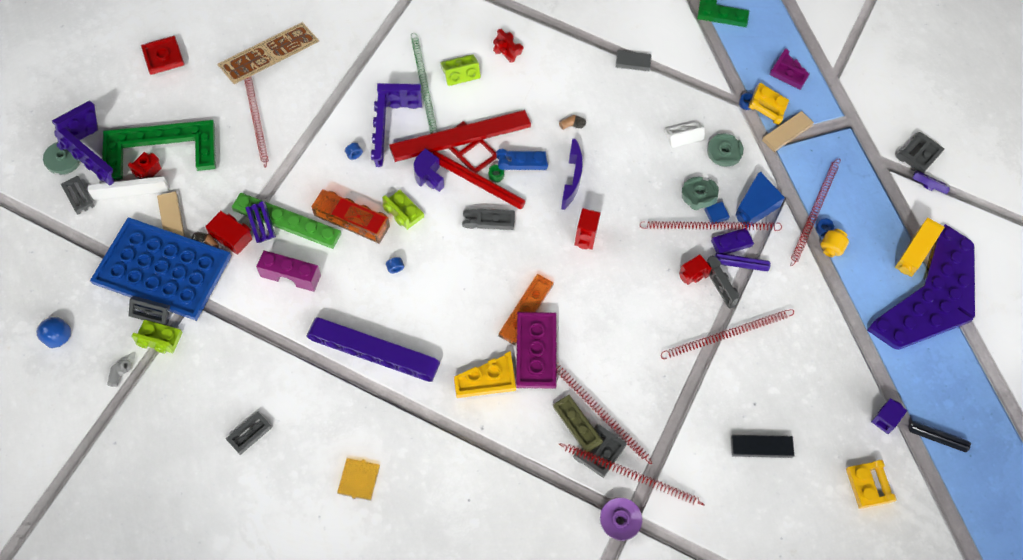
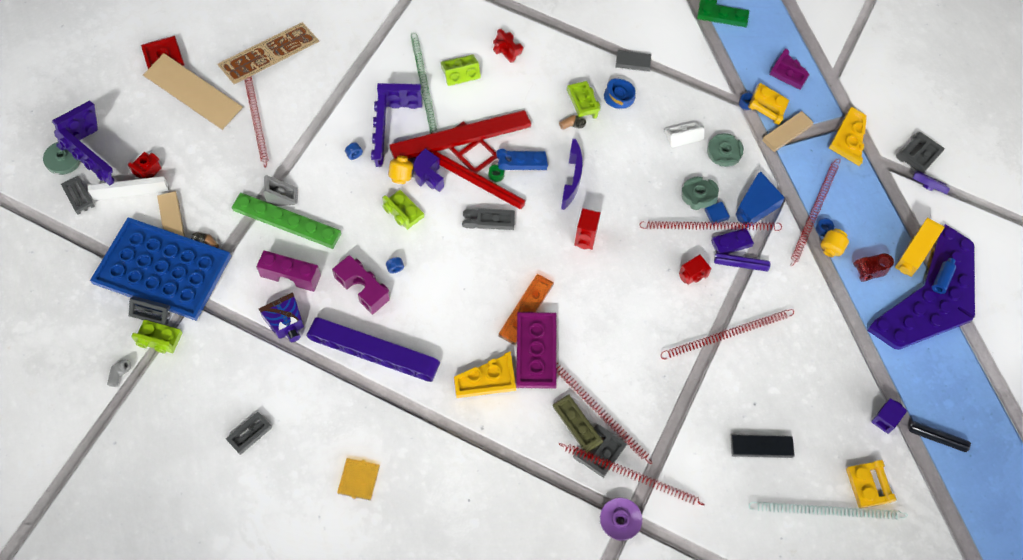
blue hair [36,317,71,348] -> none
green plate [102,120,216,180] -> none
red brick [205,211,253,255] -> none
dark purple tile [245,201,276,243] -> none
clear orange brick [311,189,390,244] -> none
dark grey hinge [707,255,739,309] -> none
none -> tan sticker [143,54,243,130]
none -> torso [259,292,304,342]
none -> light grey slope [263,175,297,206]
none -> magenta arch [332,255,390,315]
none -> yellow head [388,156,413,184]
none -> lime bracket [567,81,600,119]
none -> blue piece [604,78,636,109]
none -> light aqua piece [749,502,908,520]
none -> yellow wing [829,107,867,166]
none -> clear red piece [853,253,894,282]
none -> blue cylinder [932,258,956,294]

